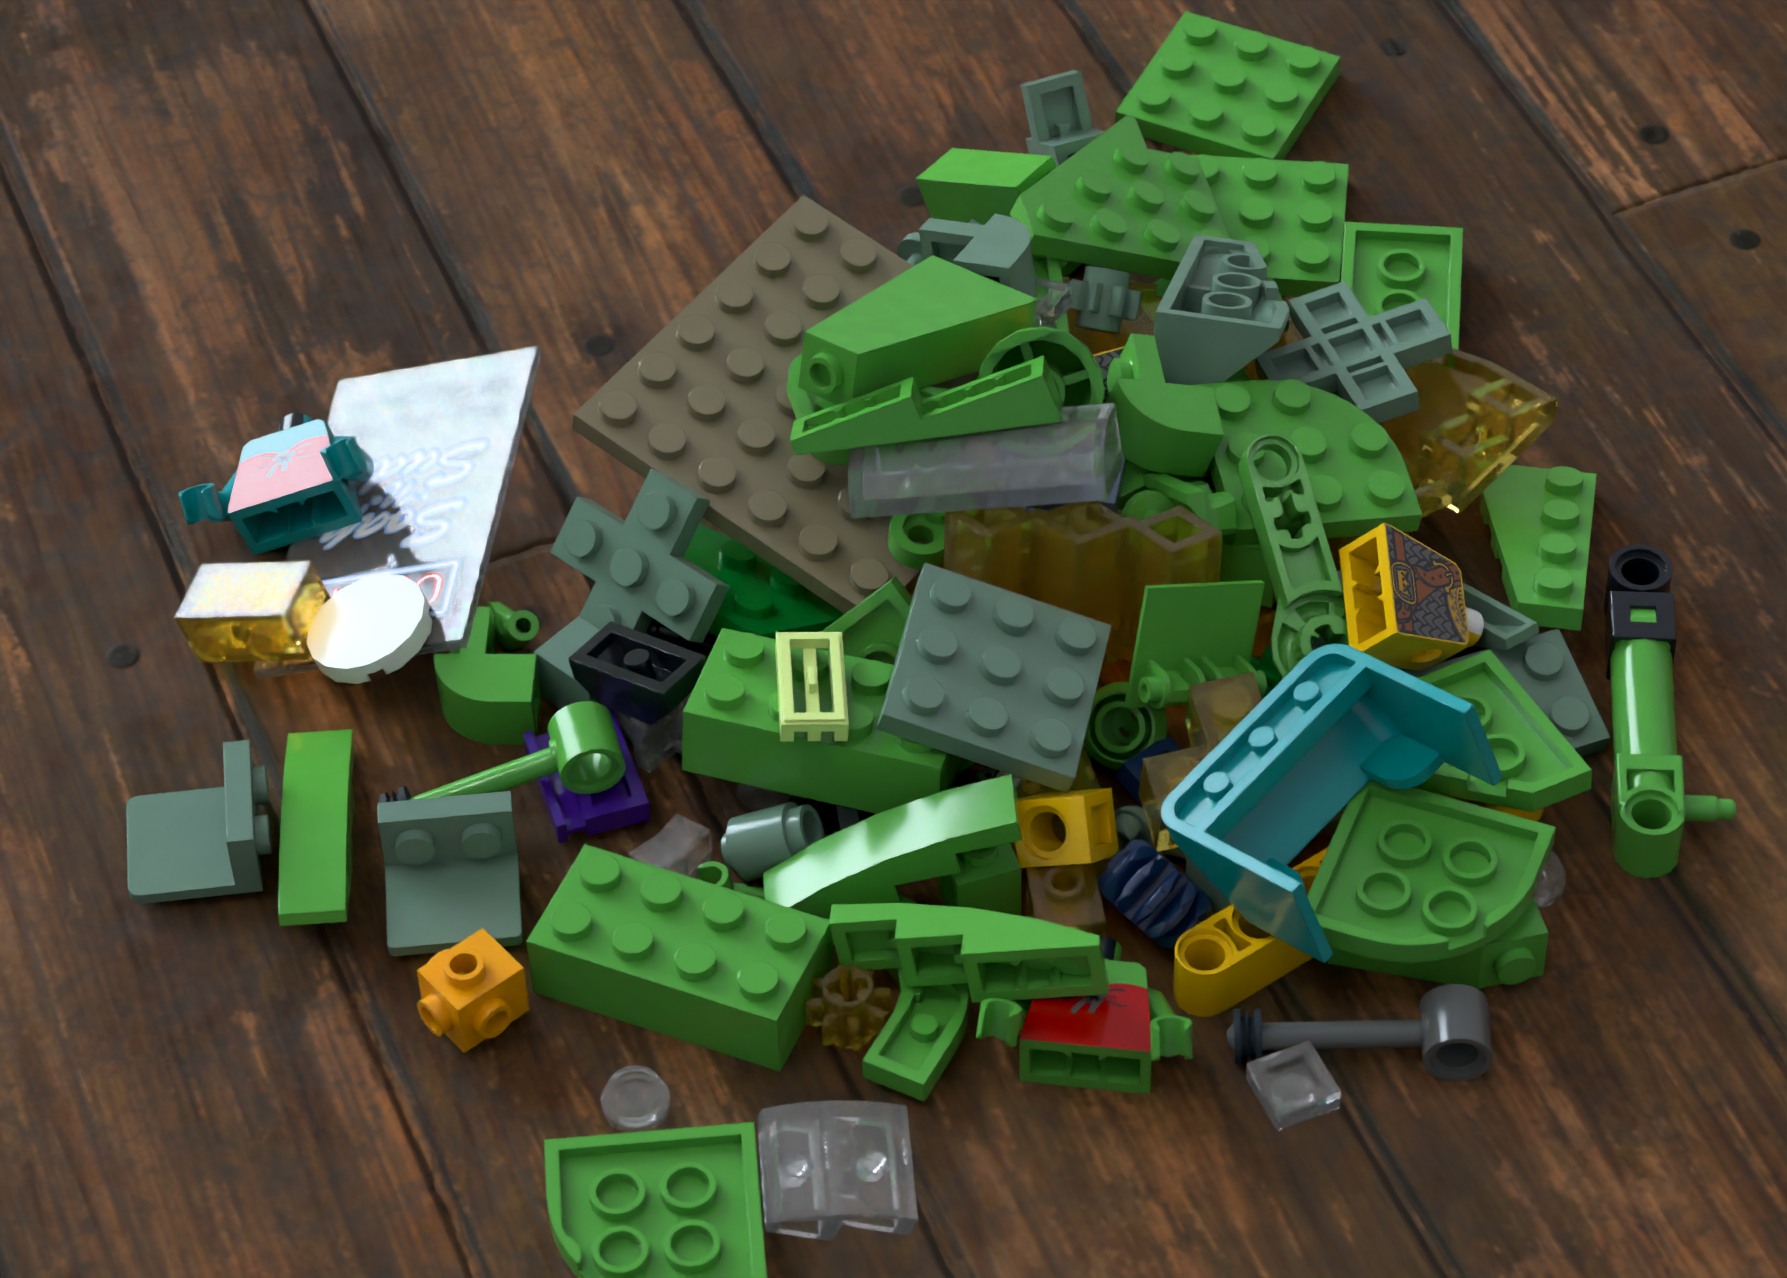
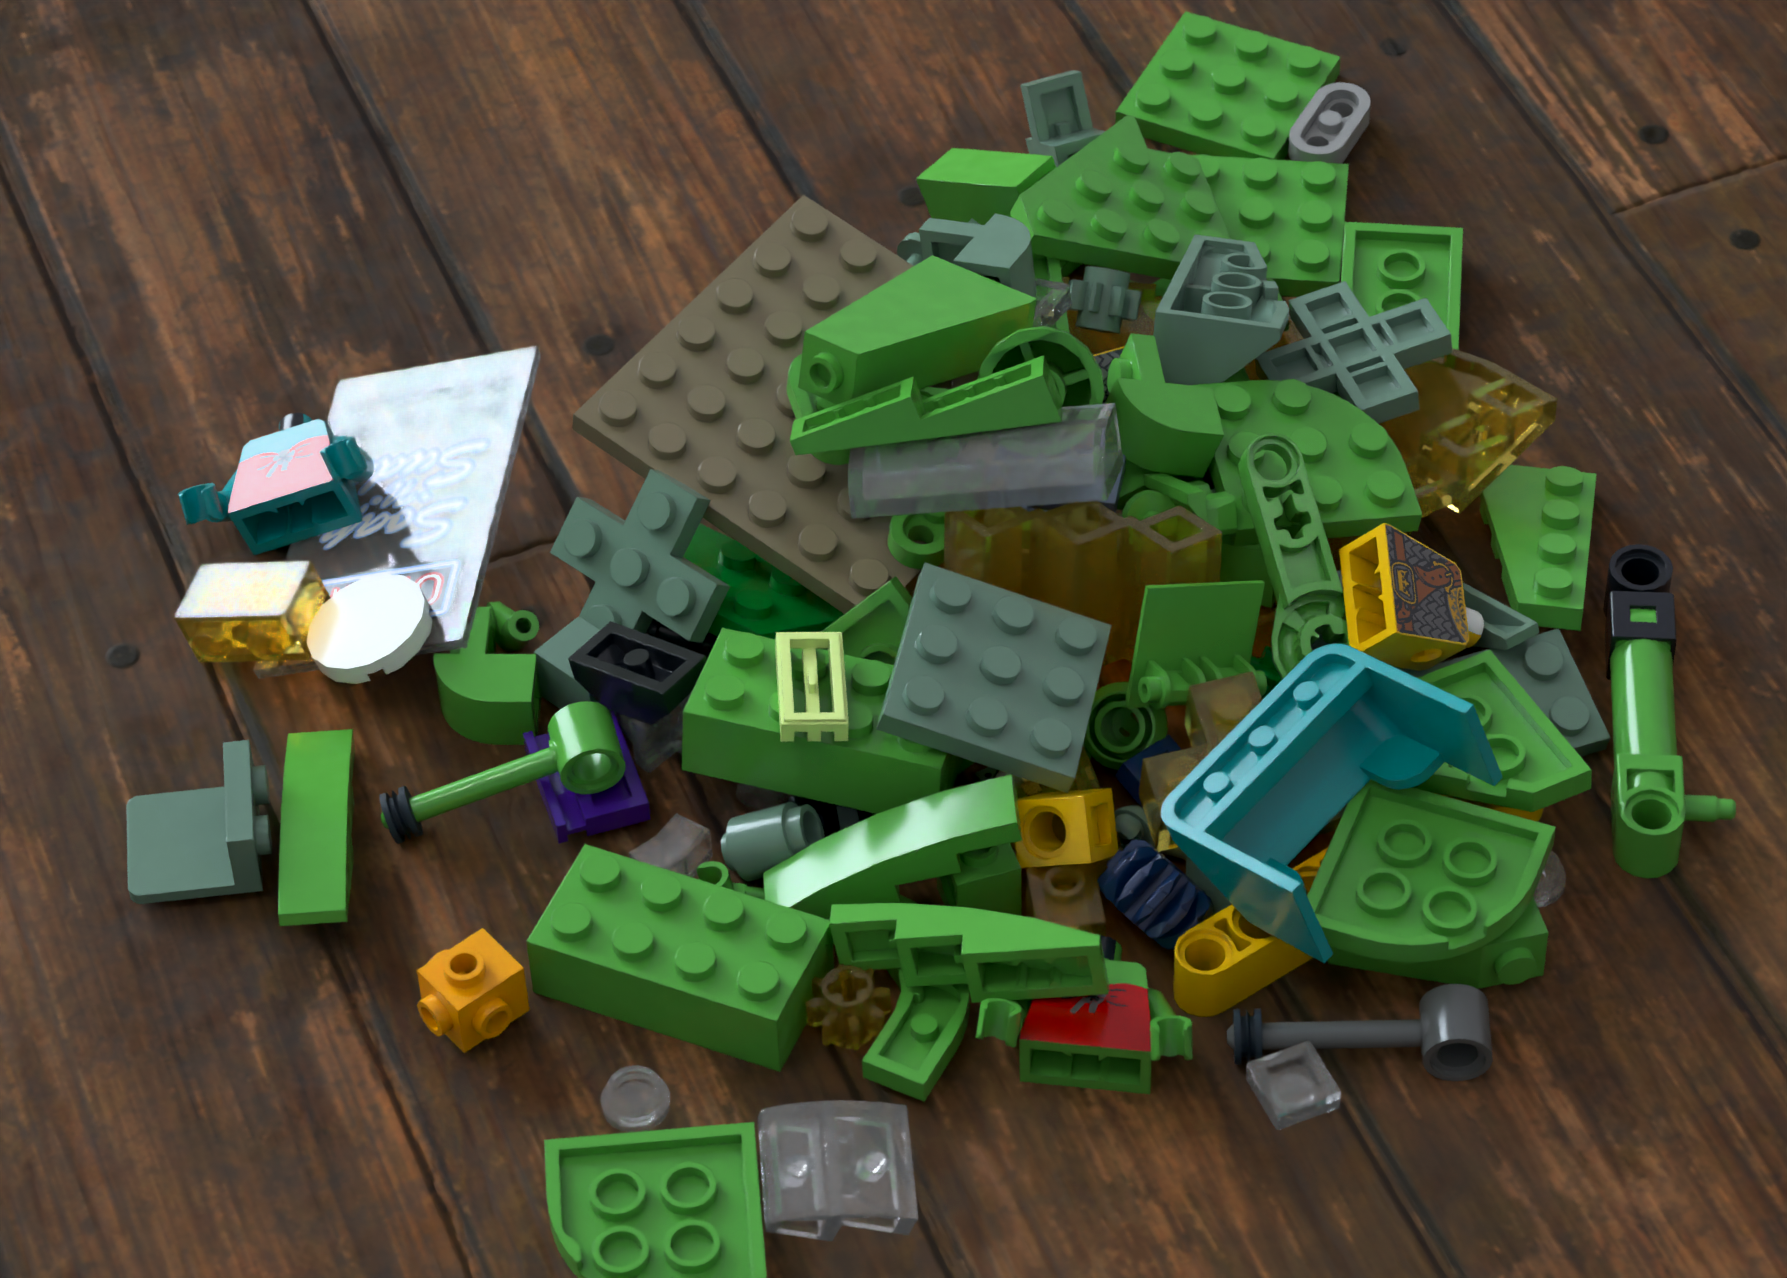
sand green bracket [377,791,523,956] -> none
none -> light grey plate [1289,82,1371,164]

